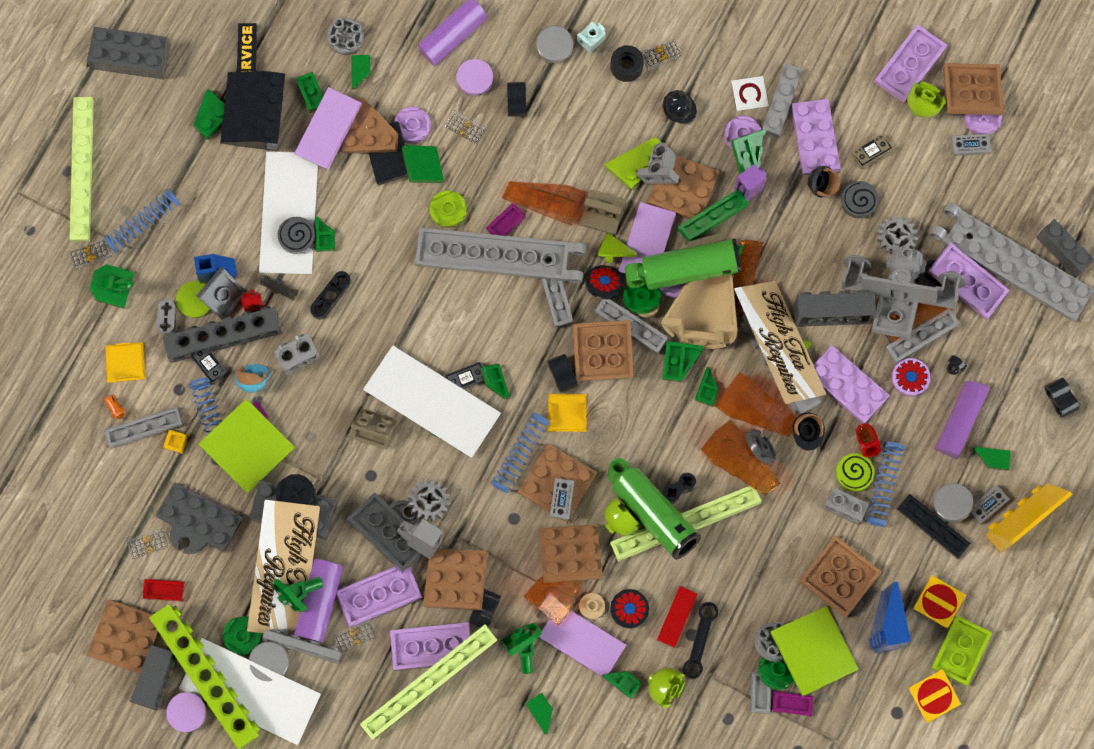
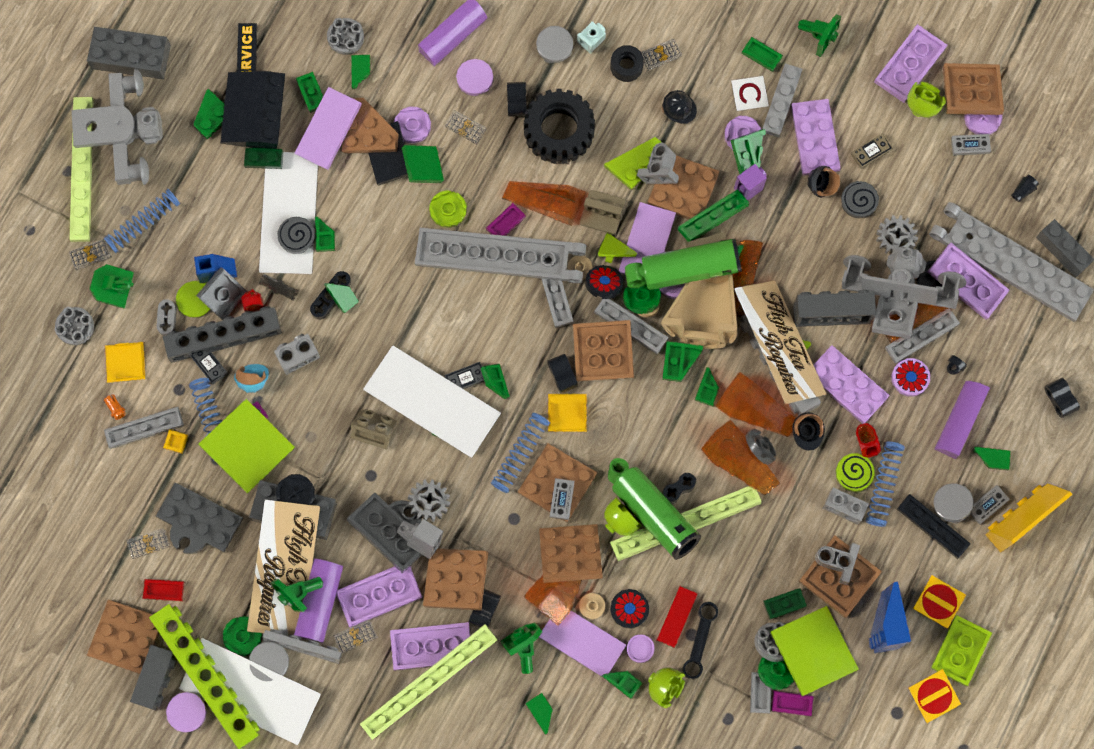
none -> light grey tile [55,307,94,345]
none -> light grey piece [71,69,163,185]
none -> dark green plate [244,148,284,169]
none -> tile [324,283,359,313]
none -> black tyre [524,89,595,164]
none -> tan piece [567,256,592,280]
none -> lavender piece [627,635,654,663]
none -> green tile [741,37,783,72]
none -> dark green plate [763,588,807,620]
none -> green piece [798,14,842,57]
none -> light grey tile [815,543,860,585]
none -> black cone [1011,174,1039,202]

